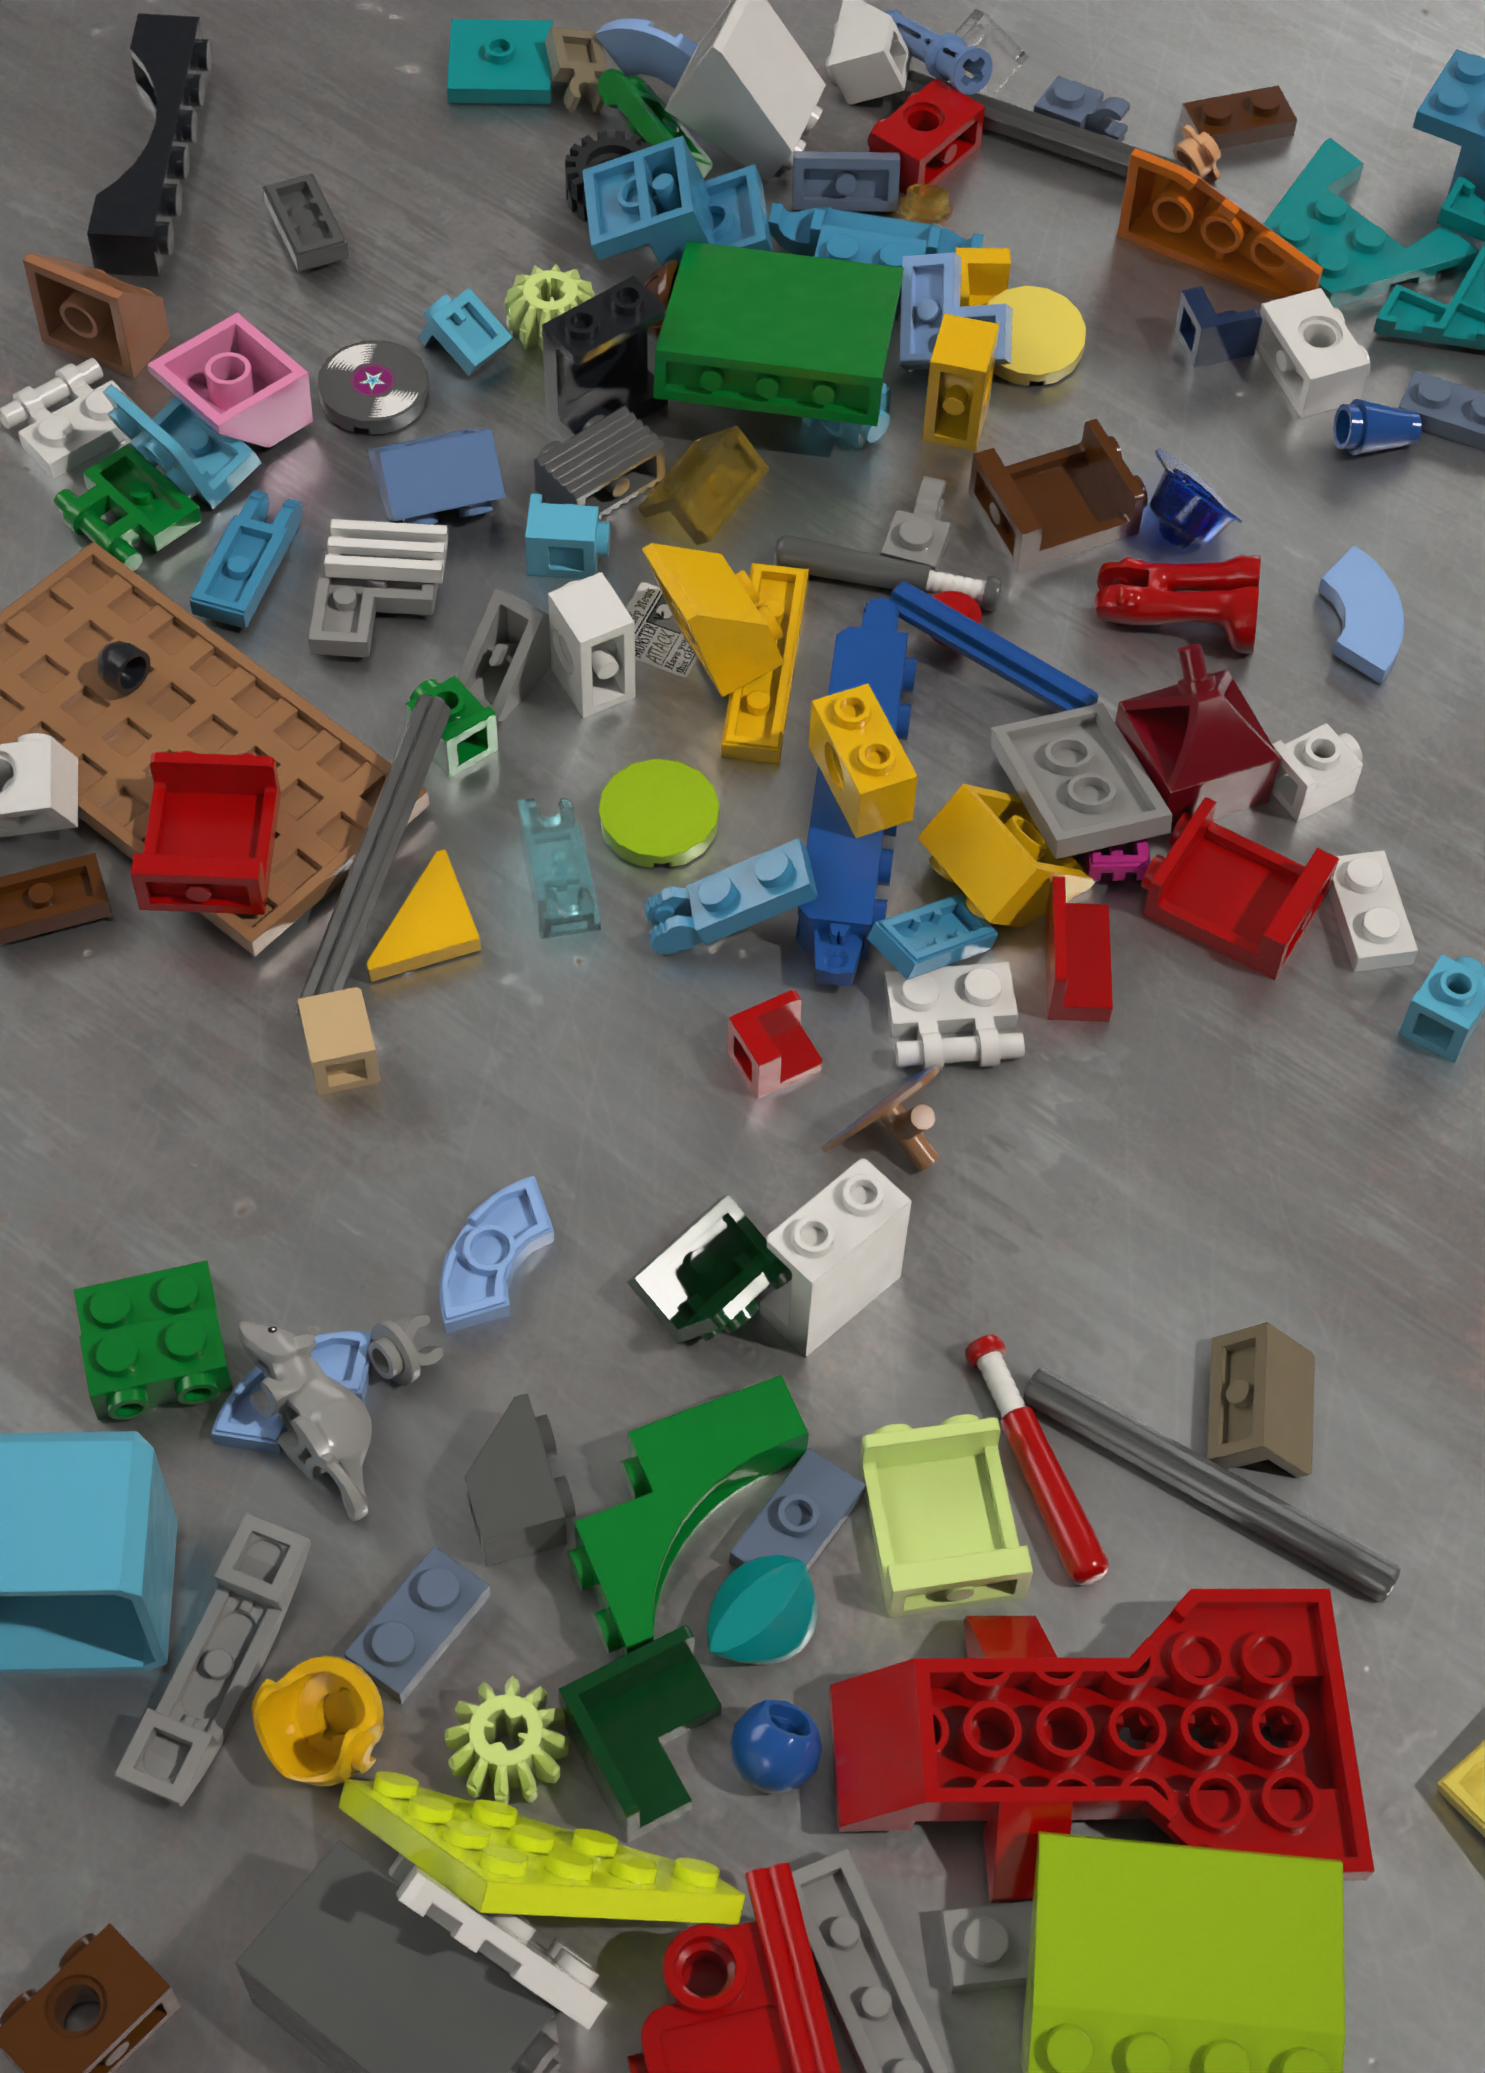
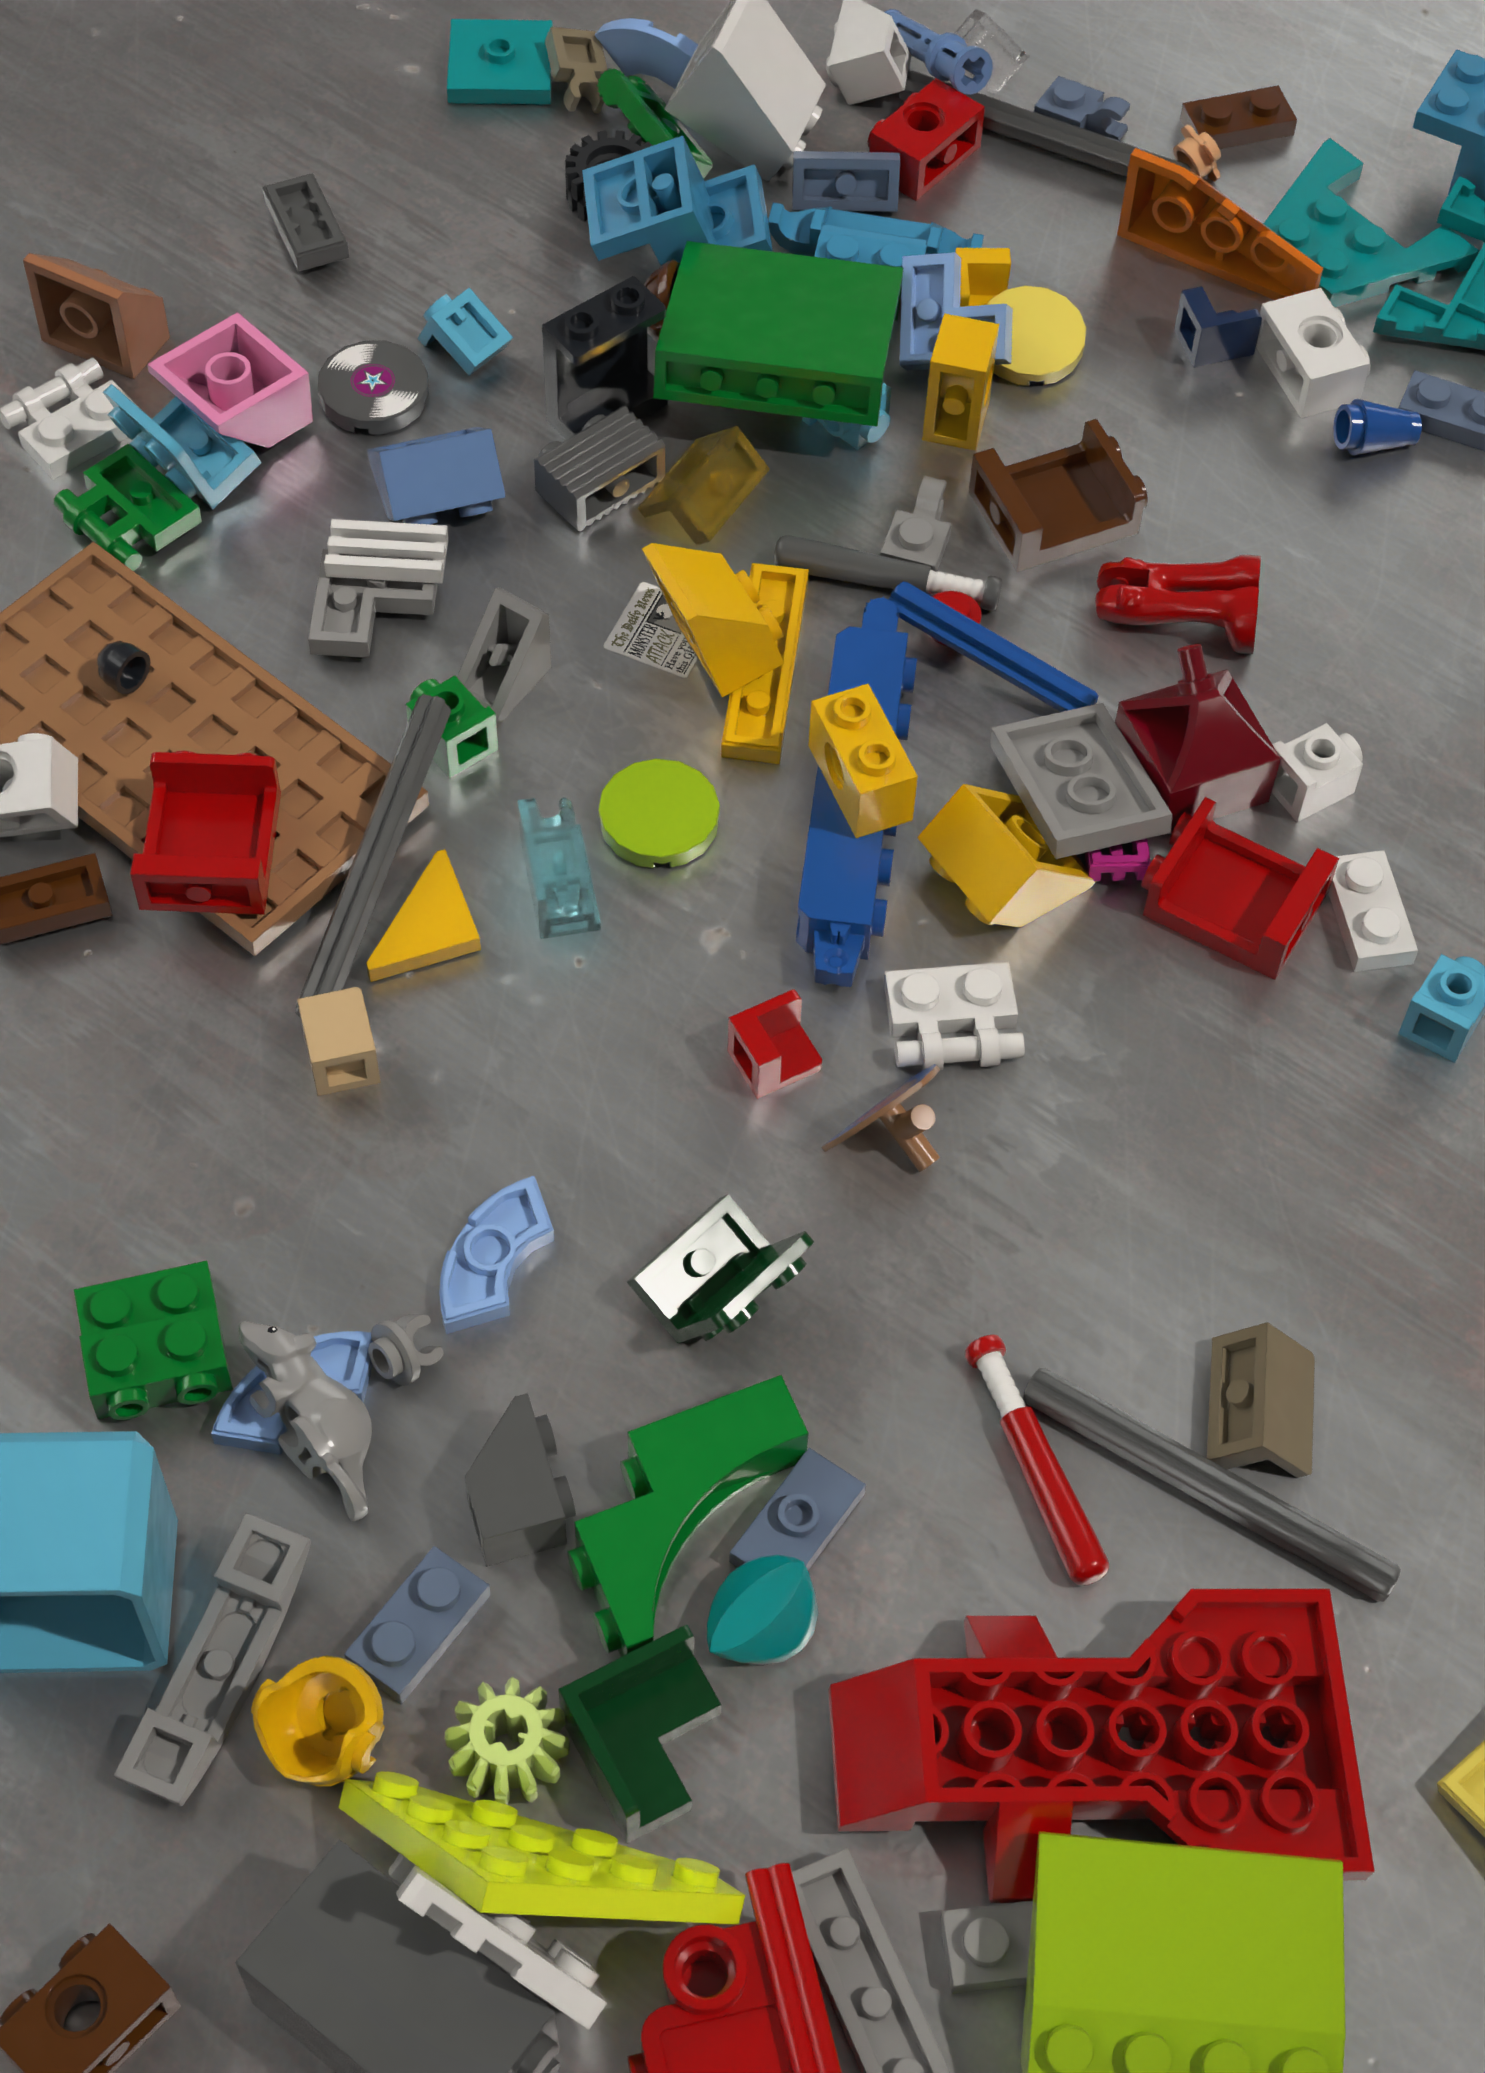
black arch [87,13,212,277] -> none
dark azure hinge [190,490,303,629] -> none
yellowish green gear [504,263,595,351] -> none
medium azure brick [525,493,611,579] -> none
white brick [548,572,636,718] -> none
dark azure hinge [644,838,818,955] -> none
blue piece [730,1700,822,1793] -> none
white panel [760,1159,912,1358] -> none
yellowish green panel [859,1414,1033,1618] -> none
dark azure plate [867,894,999,980] -> none
clear yellow plate [899,184,953,225] -> none
red panel [1045,876,1113,1022] -> none
clear blue piece [1150,448,1243,549] -> none
light blue tile [1318,545,1404,684] -> none

